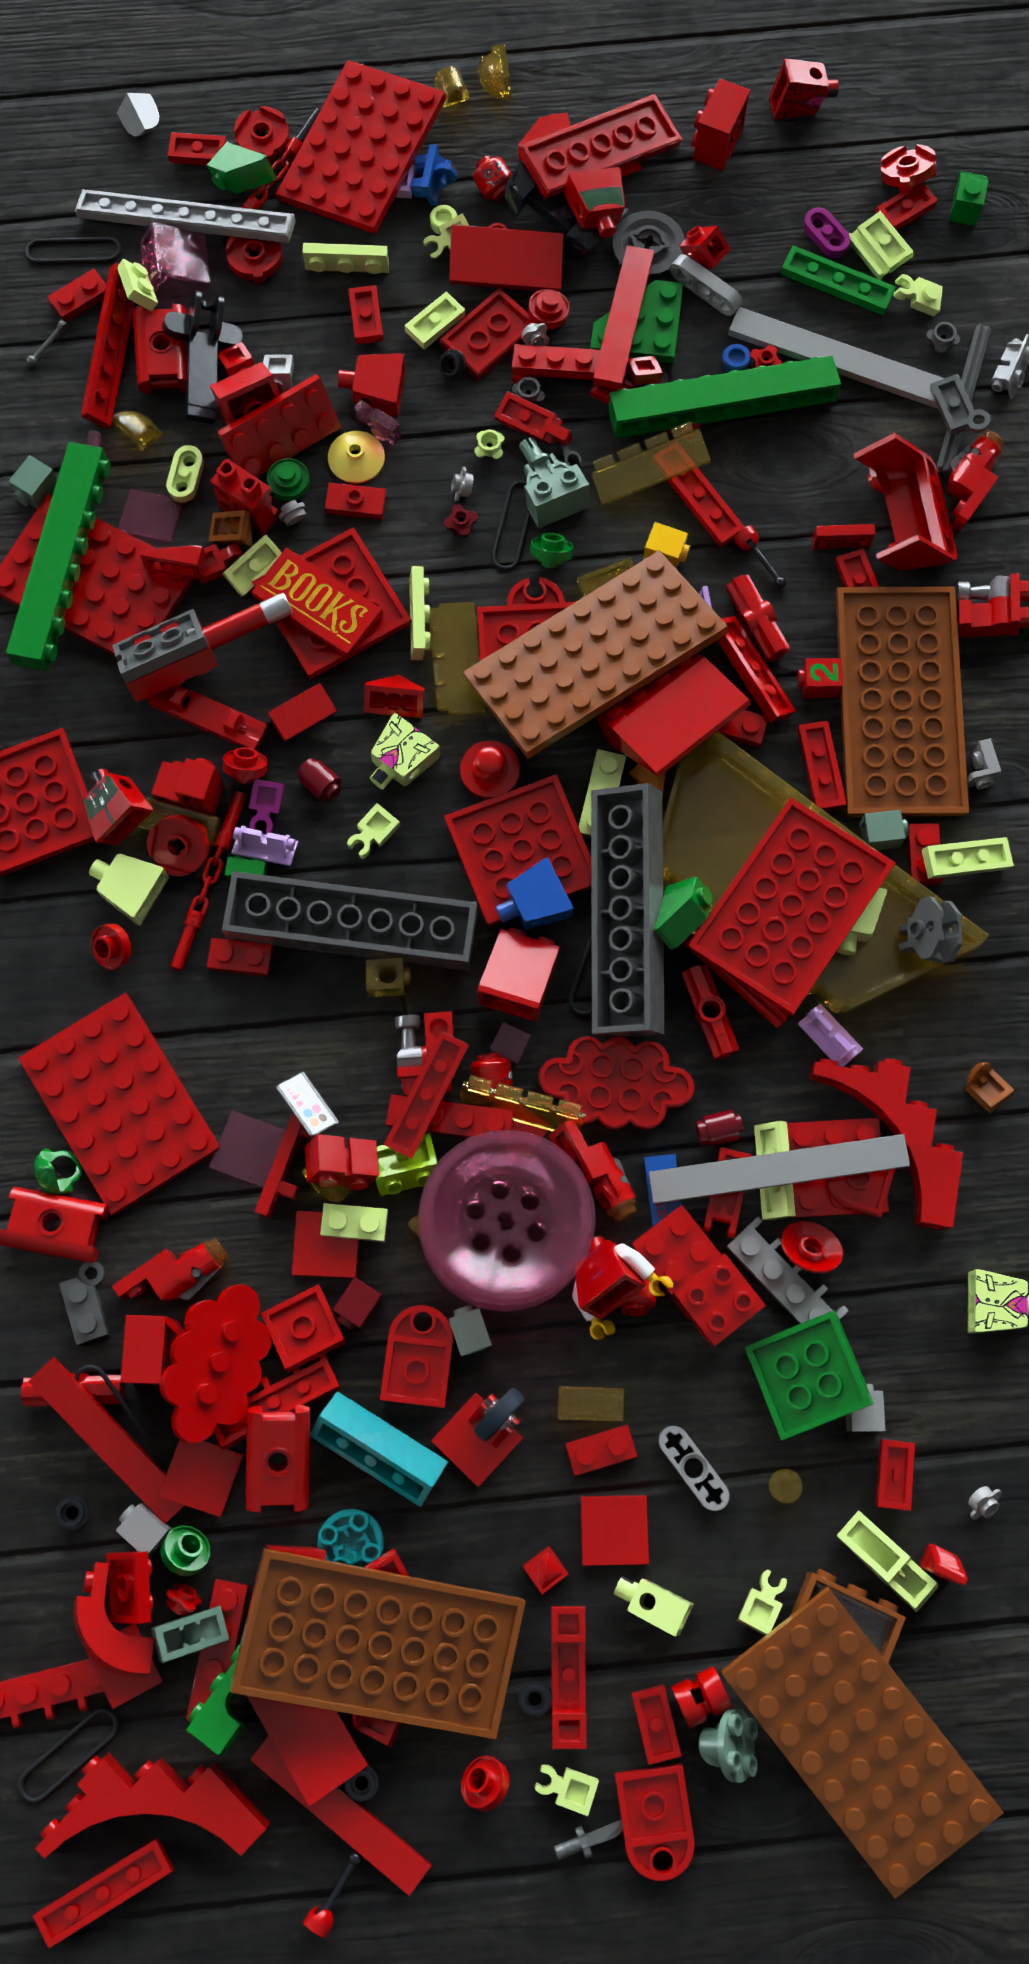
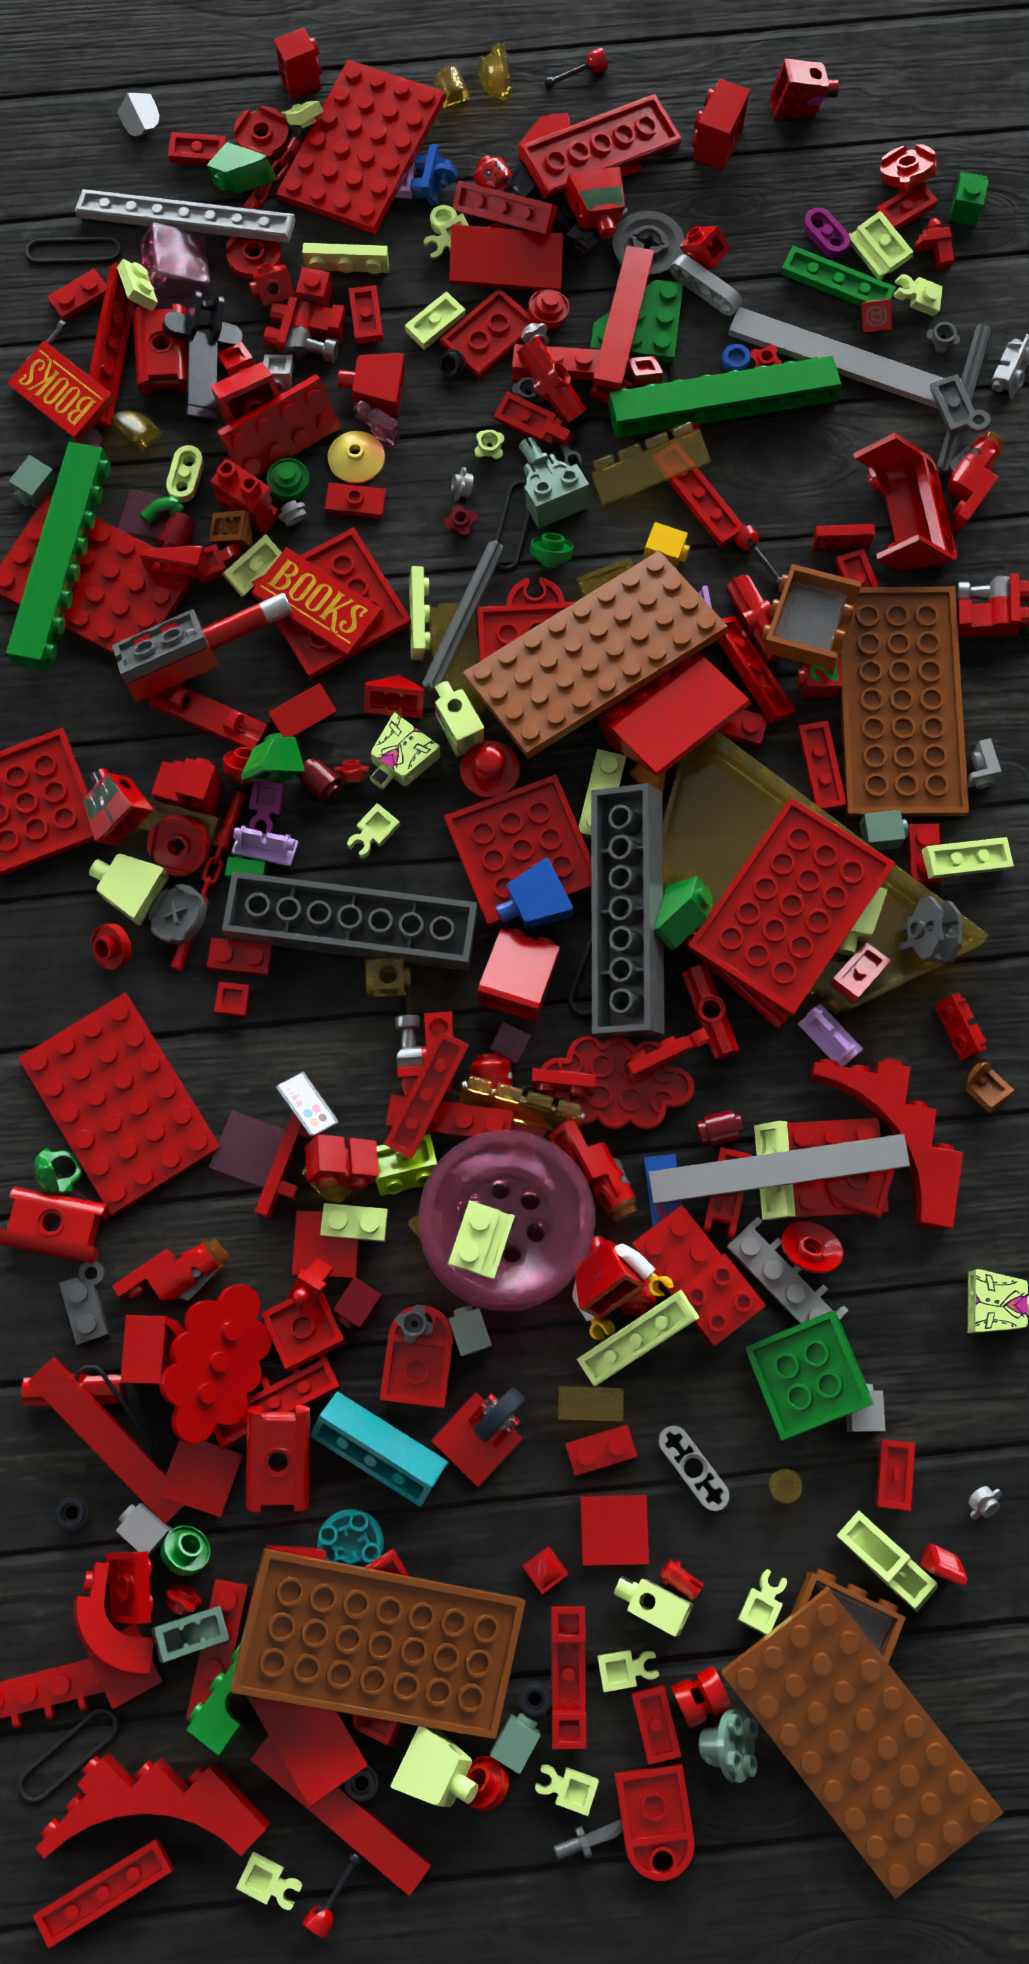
none -> red tile [7,341,116,442]
none -> green arm [139,496,184,525]
none -> dark grey tile [149,884,207,945]
none -> dark red brick [157,512,196,548]
none -> red plate [214,982,251,1018]
none -> yellowish green plate [236,1852,302,1910]
none -> green slope [241,733,305,782]
none -> red brick [249,263,296,308]
none -> red hips [263,297,346,363]
none -> red brick [274,28,322,100]
none -> yellowish green plate [281,101,323,128]
none -> red piece [287,1258,333,1312]
none -> red brick [296,267,333,308]
none -> red plate [334,760,370,782]
none -> yellowish green torso [390,1726,478,1807]
none -> dark grey plate [395,1305,433,1343]
none -> dark grey axle [422,540,504,692]
none -> yellowish green torso [433,681,484,758]
none -> yellowish green plate [448,1200,515,1280]
none -> red plate [453,180,557,235]
none -> sand green brick [490,1713,540,1774]
none -> red piece [516,336,587,425]
none -> red plate [531,1068,596,1097]
none -> hinge [544,47,608,89]
none -> yellowish green tile [577,1290,700,1387]
none -> yellowish green plate [597,1650,659,1692]
none -> red plate [626,1028,709,1080]
none -> red pin [659,1559,704,1601]
none -> window [761,564,861,674]
none -> plate [830,942,891,1004]
none -> red tile [861,299,893,333]
none -> red piece [914,218,954,269]
none -> red hinge [934,993,987,1061]

